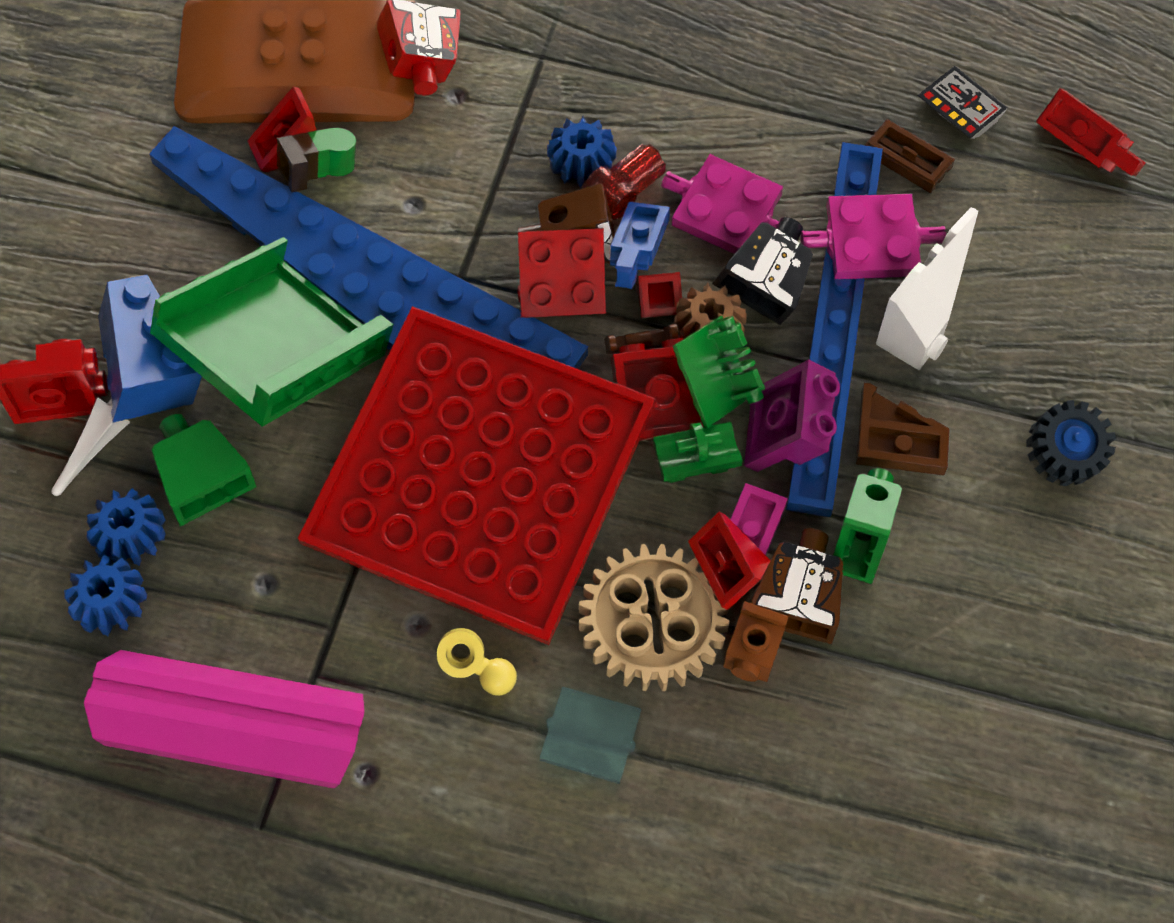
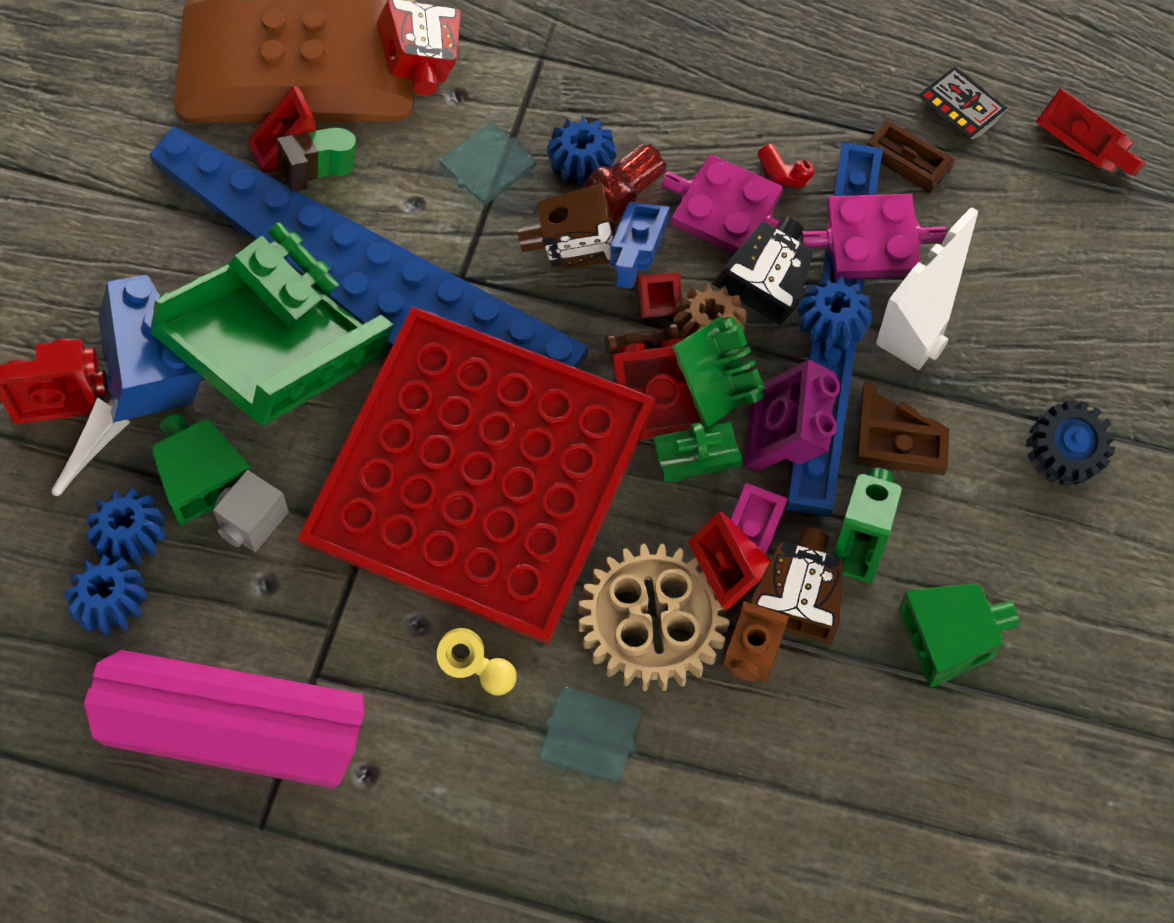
red hinge [517,228,606,318] -> none
none -> light grey brick [213,470,289,553]
none -> green plate [228,222,340,328]
none -> clear light blue piece [439,121,537,206]
none -> red arm [757,144,814,189]
none -> blue gear [797,276,872,351]
none -> green torso [899,584,1019,688]

